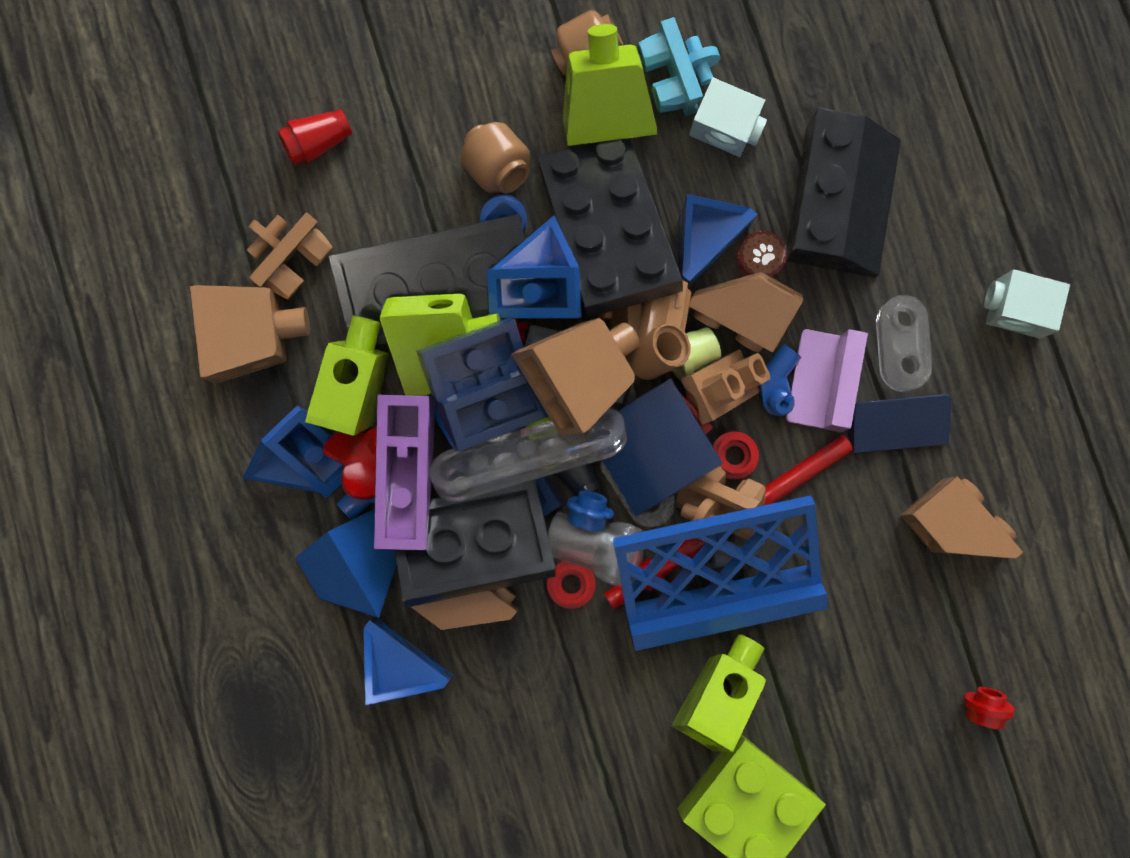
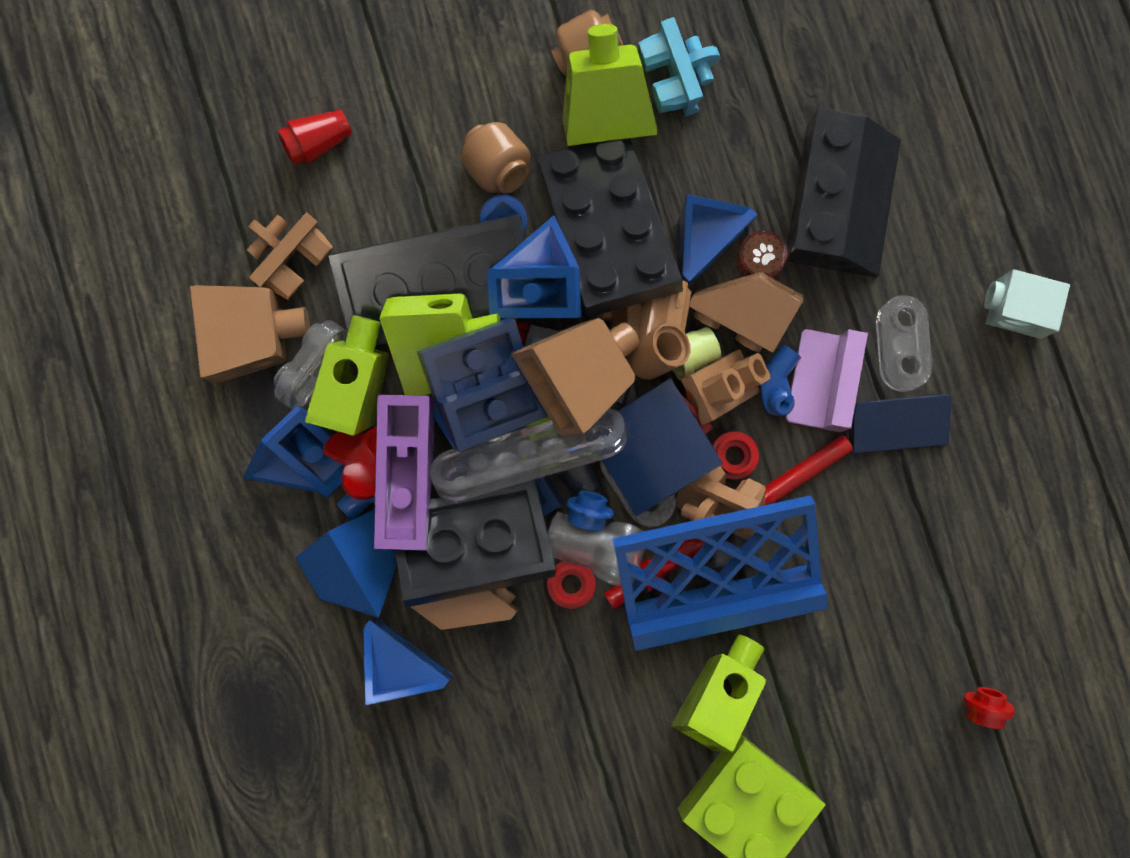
light aqua brick [689,78,767,157] -> none
medium nougat slope [900,476,1023,559] -> none
none -> clear plate [274,320,348,410]

